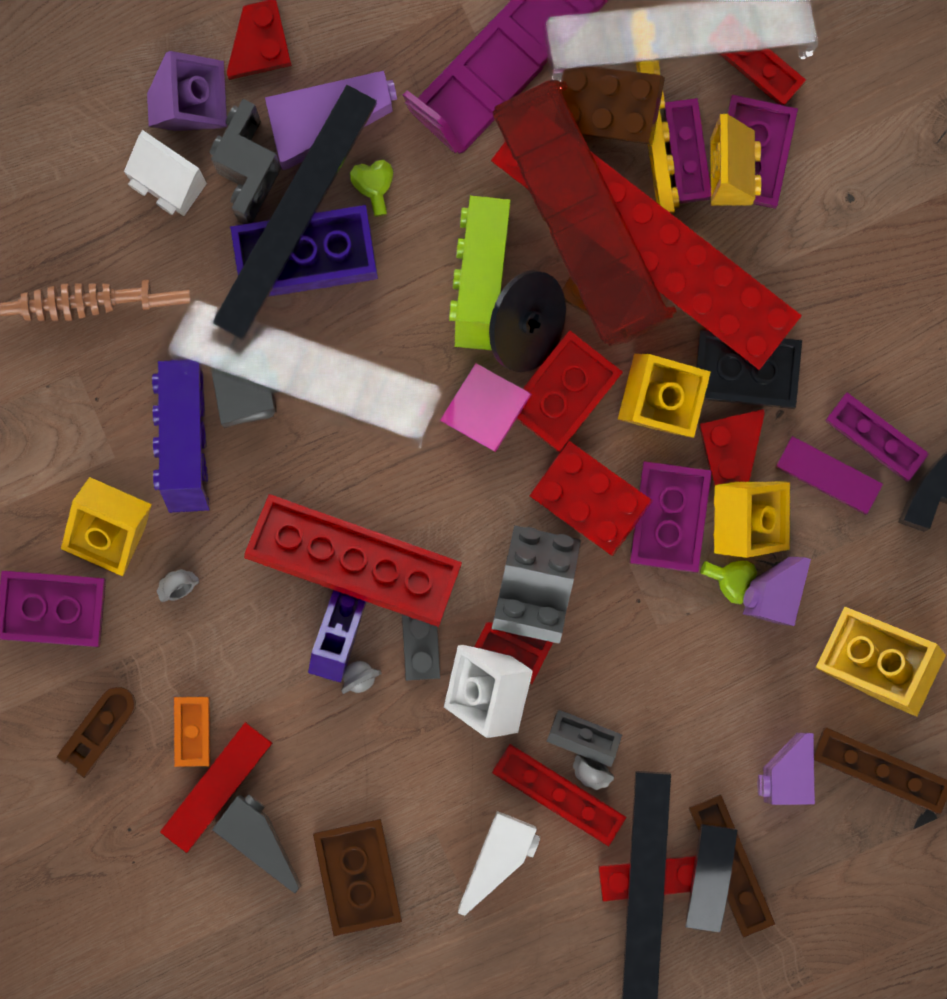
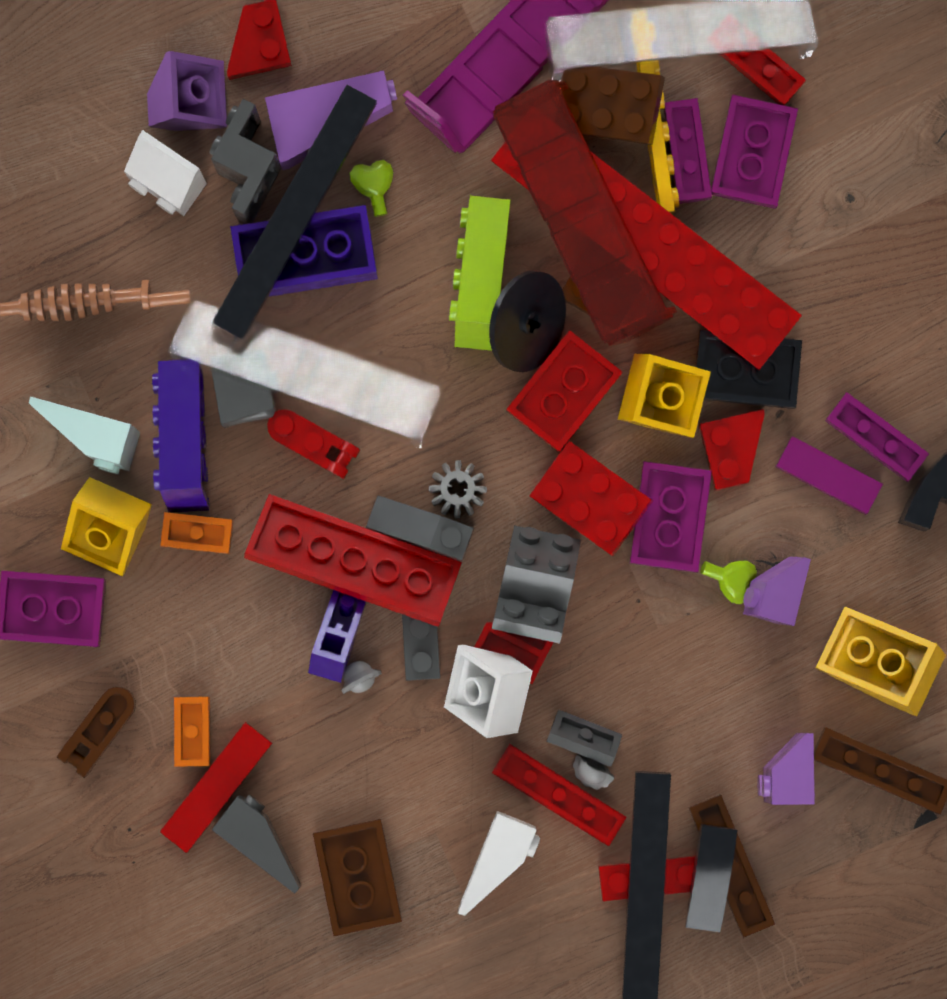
light grey piece [157,569,199,602] -> none
dark pink piece [440,363,532,452] -> none
yellow slope [710,114,761,206] -> none
yellow slope [713,482,790,558] -> none
none -> light aqua slope [29,396,140,474]
none -> orange plate [160,512,234,554]
none -> red plate [267,409,360,479]
none -> dark grey slope [366,496,474,562]
none -> light grey gear [429,460,487,519]

